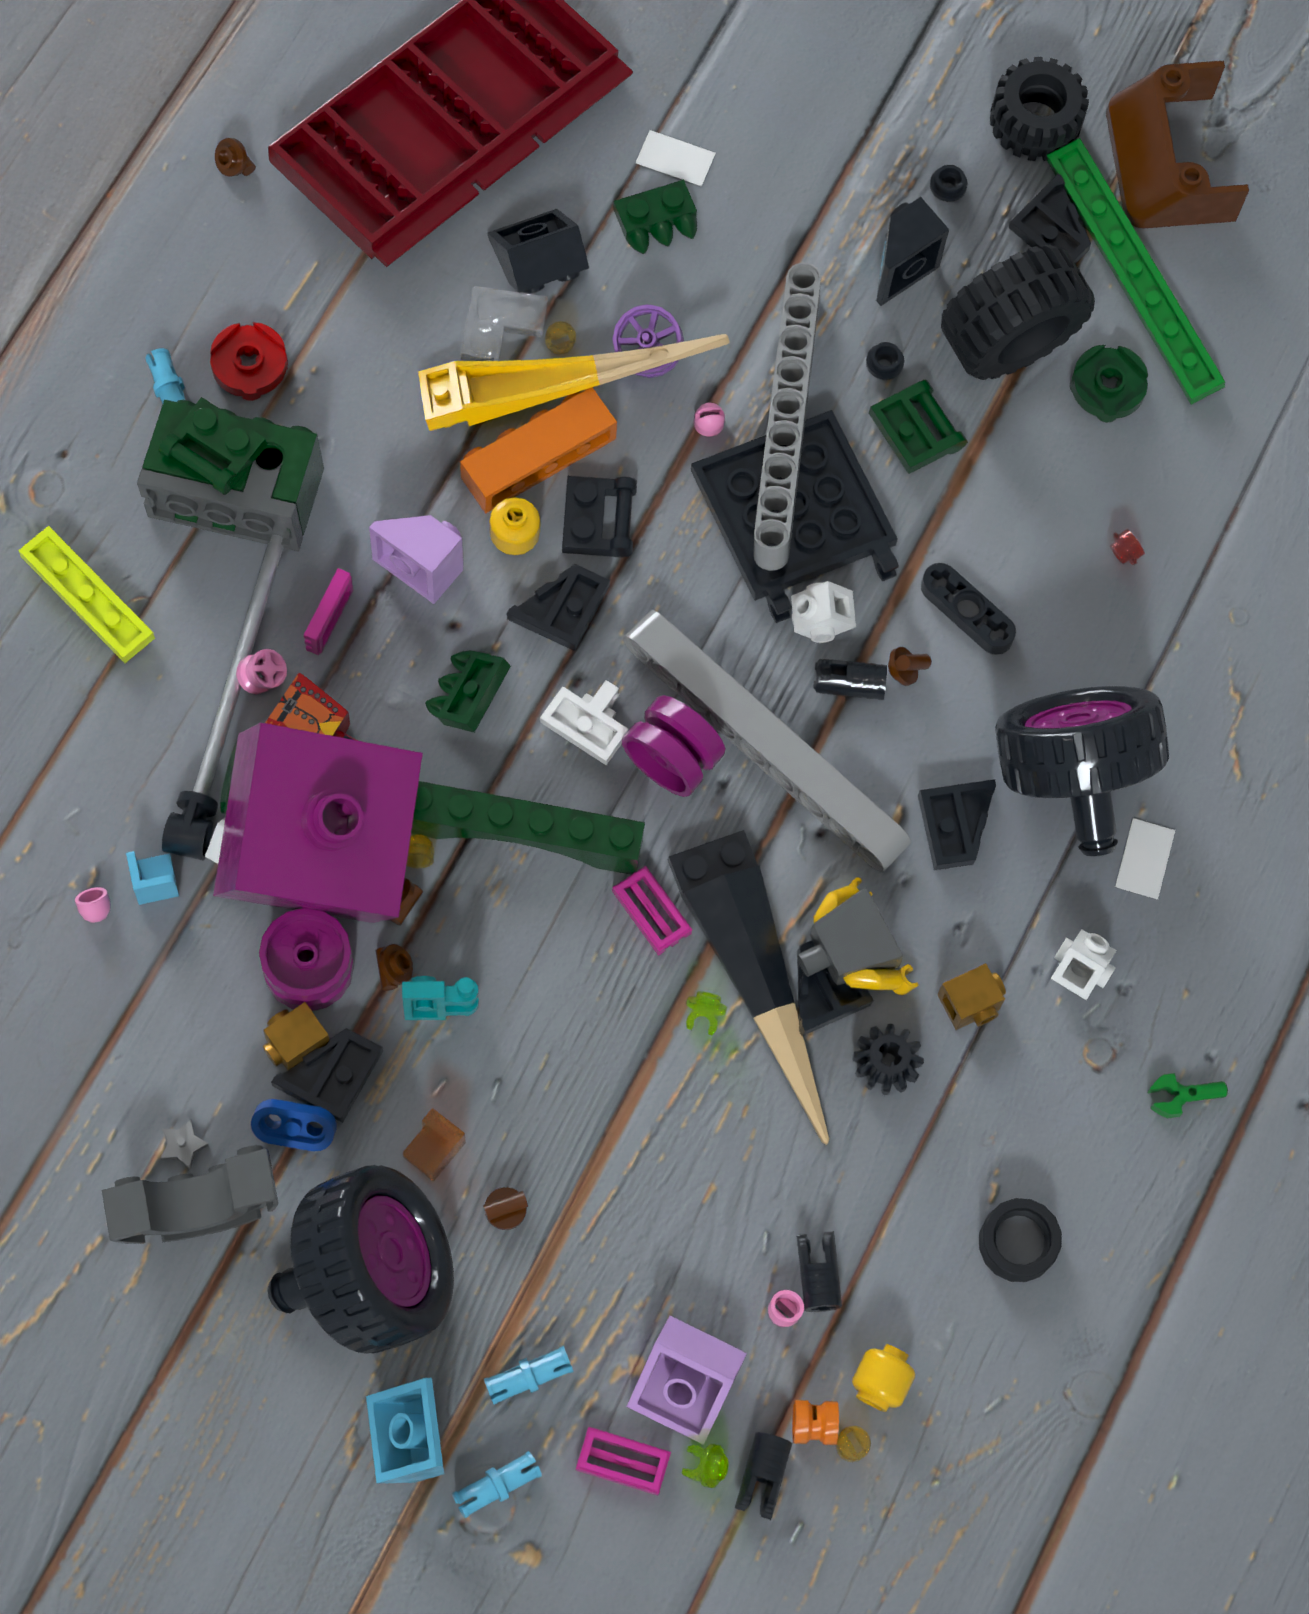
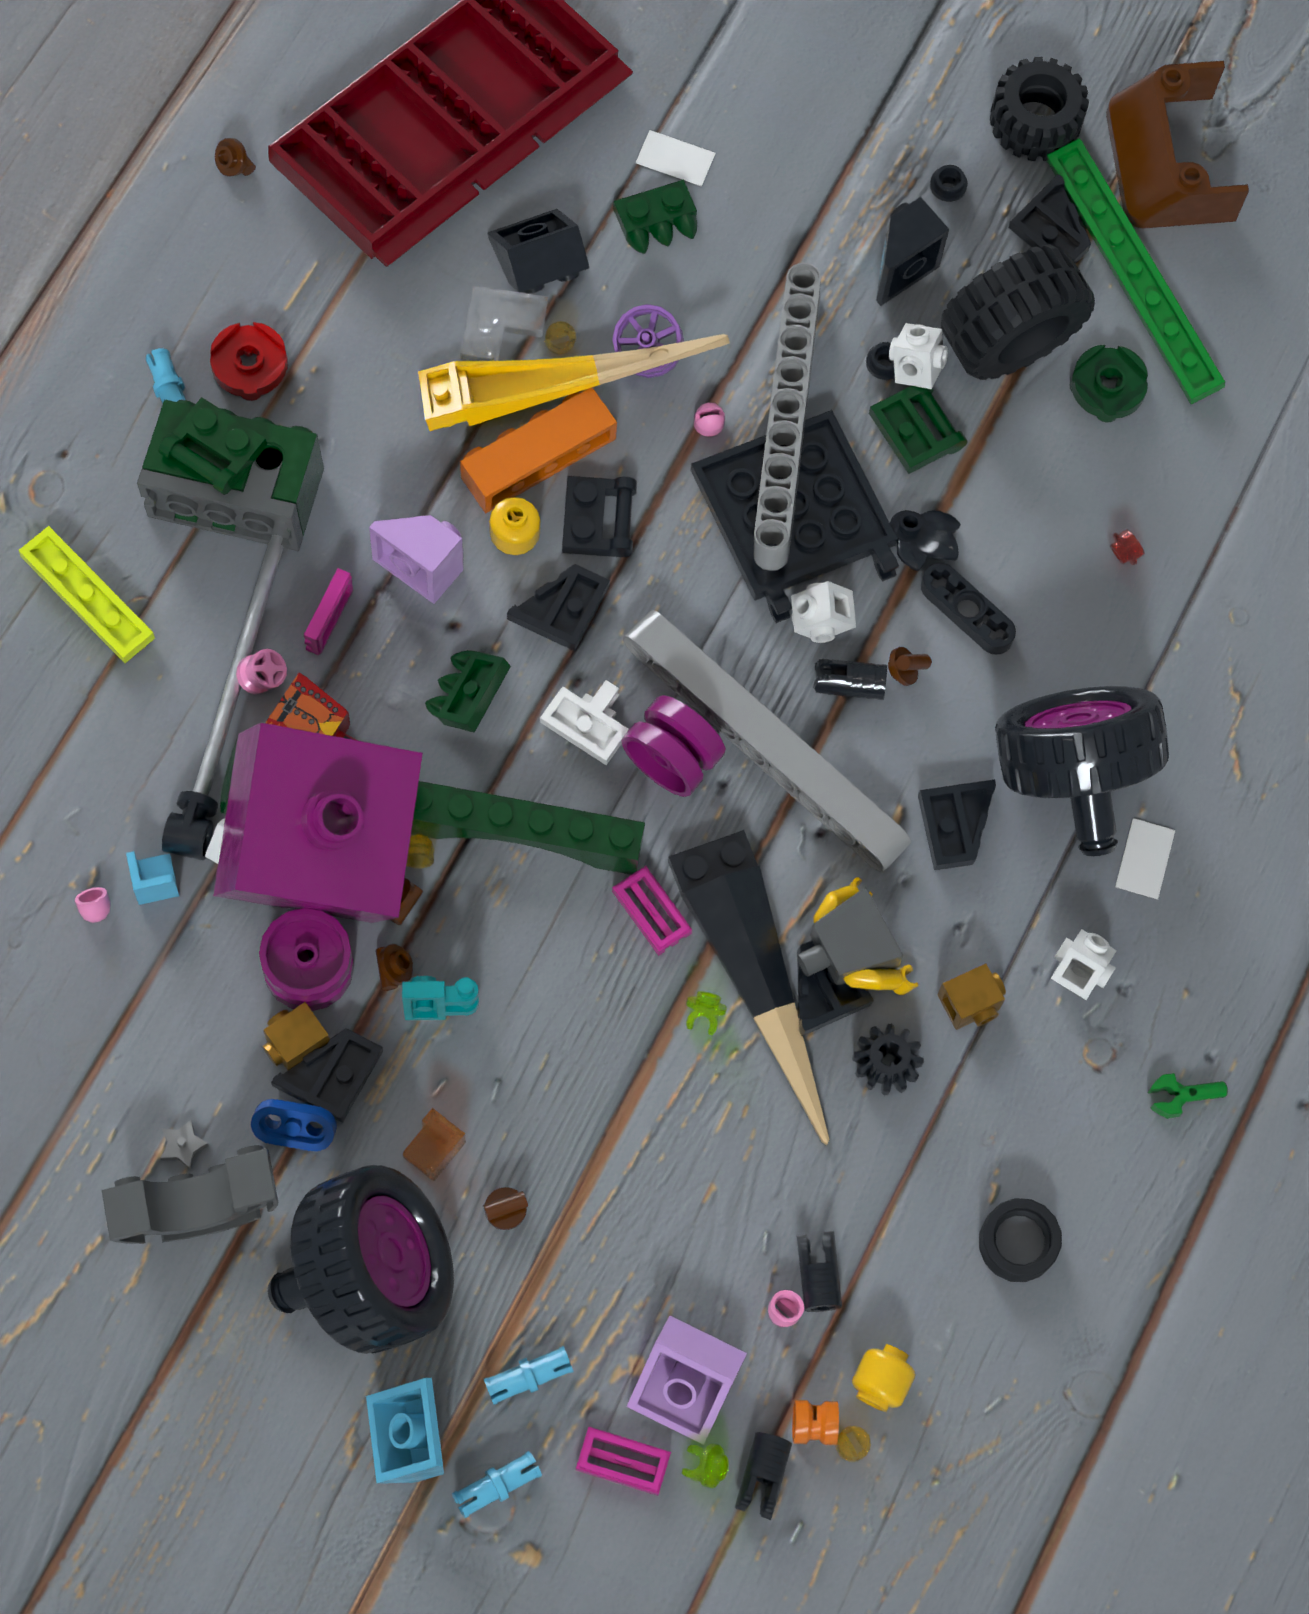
none -> white brick [889,323,948,389]
none -> black plate [890,510,961,571]

